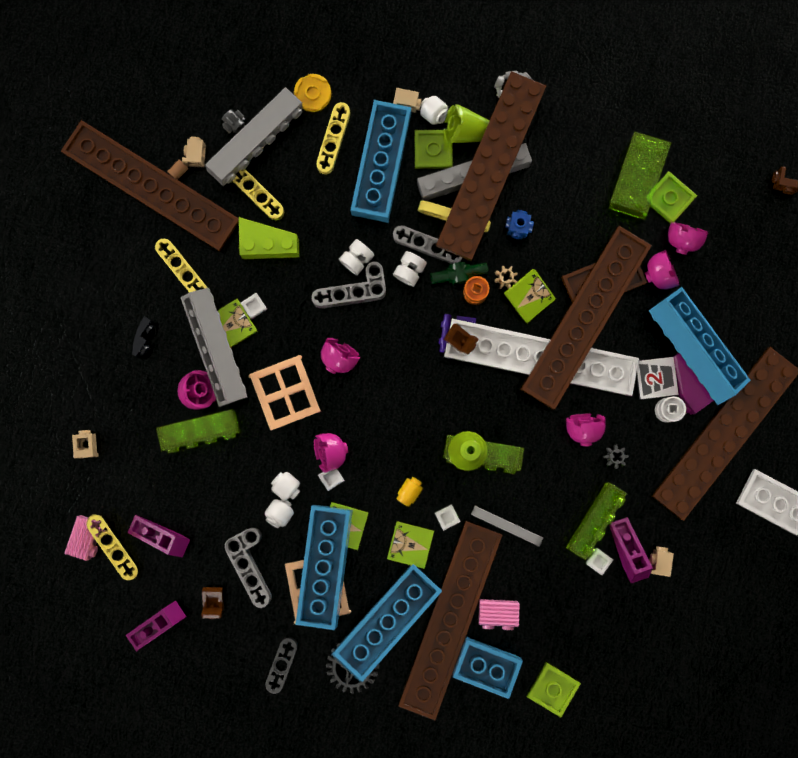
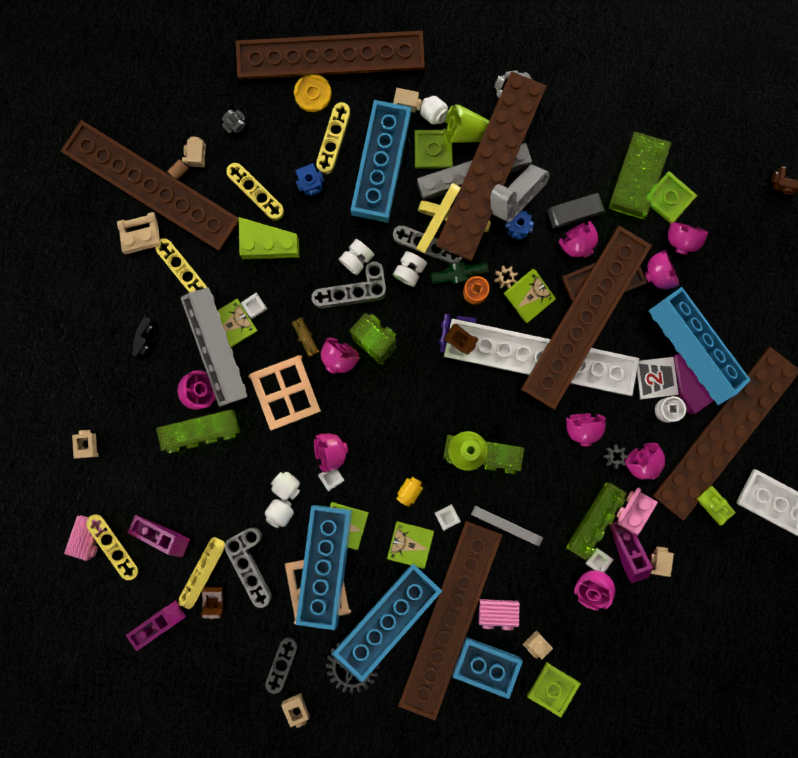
light grey brick [205,87,302,186] -> none
none -> tan plate [117,212,160,254]
none -> light yellow beam [179,537,225,609]
none -> reddish brown plate [236,31,425,80]
none -> tan brick [281,693,310,728]
none -> clear yellow pin [292,318,319,357]
none -> blue brick [295,163,324,196]
none -> clear neon green brick [349,313,396,365]
none -> light yellow beam [416,183,461,254]
none -> light grey beam [491,165,549,222]
none -> tan brick [523,630,553,659]
none -> dark grey beam [547,193,605,229]
none -> dark pink cylinder [559,221,598,258]
none -> dark pink cylinder [574,570,615,610]
none -> bright pink bracket [616,488,658,536]
none -> dark pink cylinder [625,443,665,479]
none -> lime hips [697,486,736,525]

